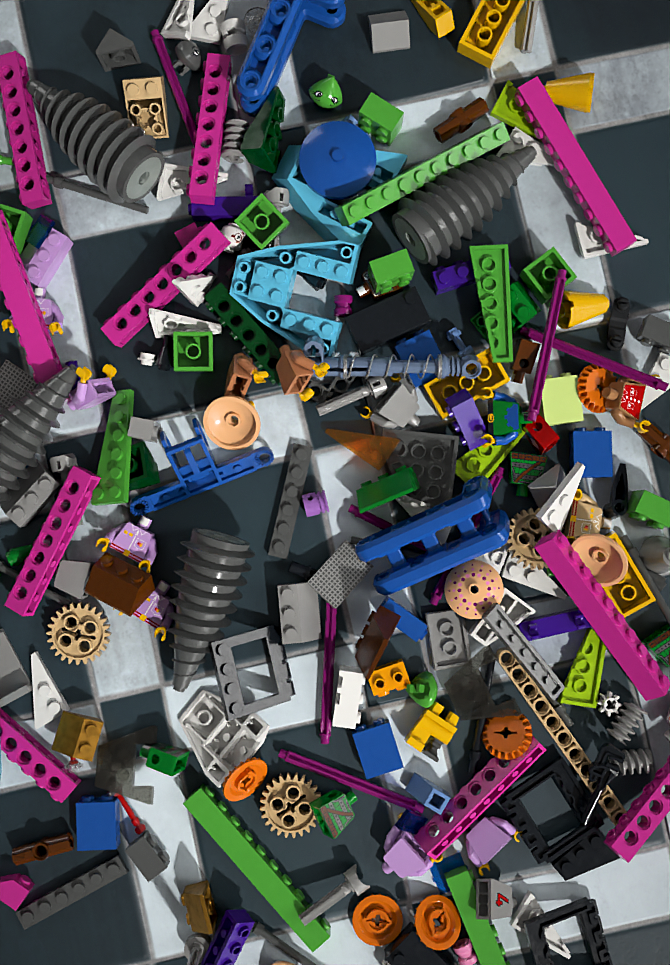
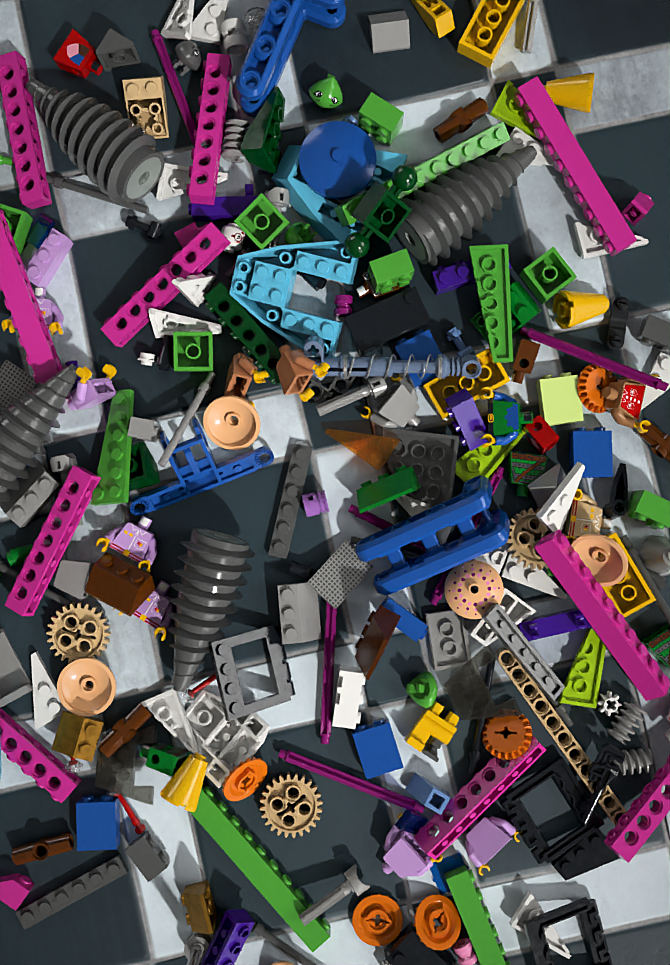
torso [309,790,357,839] -> none
light orange brick [368,658,410,697] -> none
light grey torso [476,878,517,920] -> none
magenta piece [527,269,567,422] -> none
none -> red torso [53,29,103,79]
none -> light nougat dish [57,658,116,716]
none -> reddish brown piece [97,703,152,758]
none -> black bar [125,215,162,240]
none -> white wing [141,689,200,754]
none -> light grey bar [158,372,216,467]
none -> yellow cone [159,752,208,812]
none -> piece [180,674,216,704]
none -> bright green piece [284,222,317,245]
none -> dark green brick [344,164,418,258]
none -> dark pink slope [621,191,655,226]

